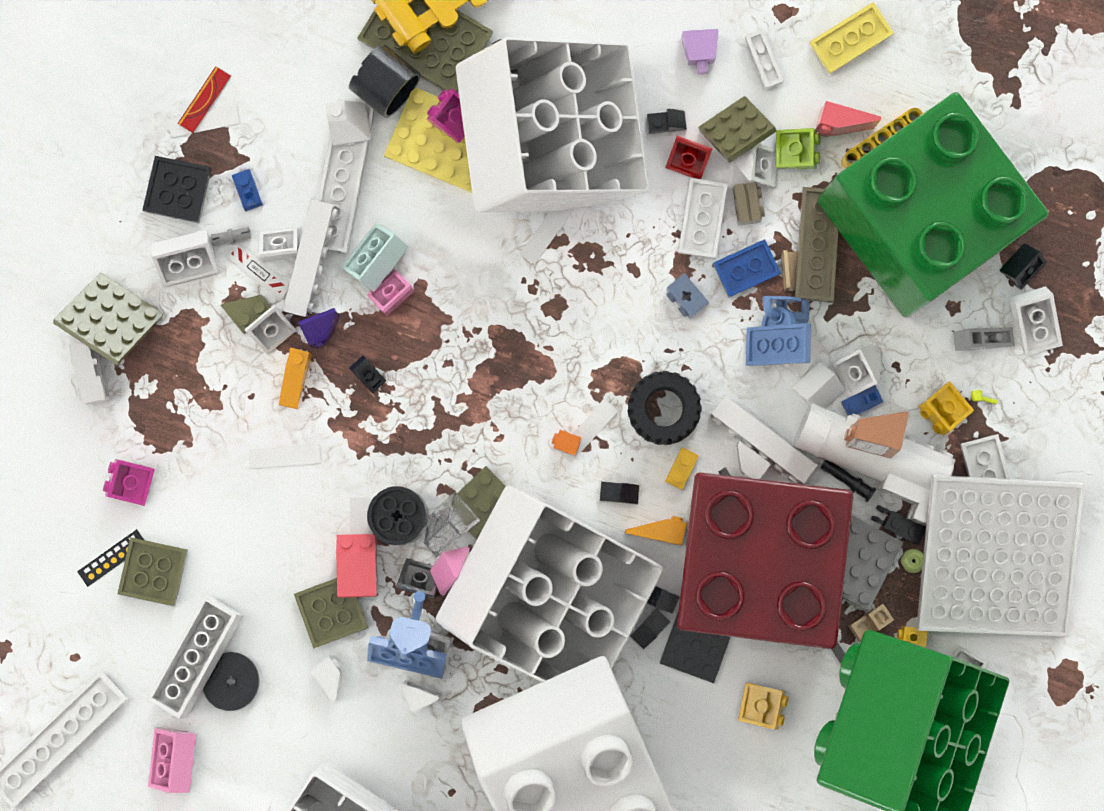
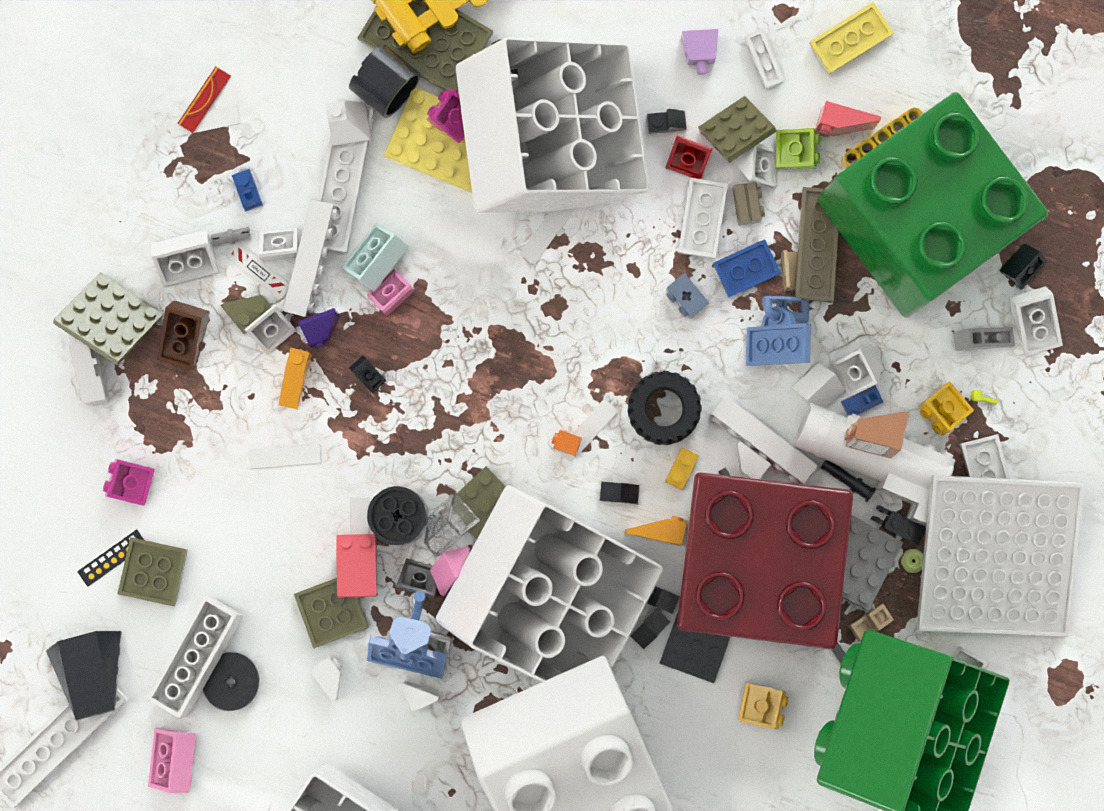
black plate [142,156,212,223] -> none
yellow brick [897,626,928,648] -> none
none -> black wedge [46,631,122,720]
none -> reddish brown slope [157,300,210,370]

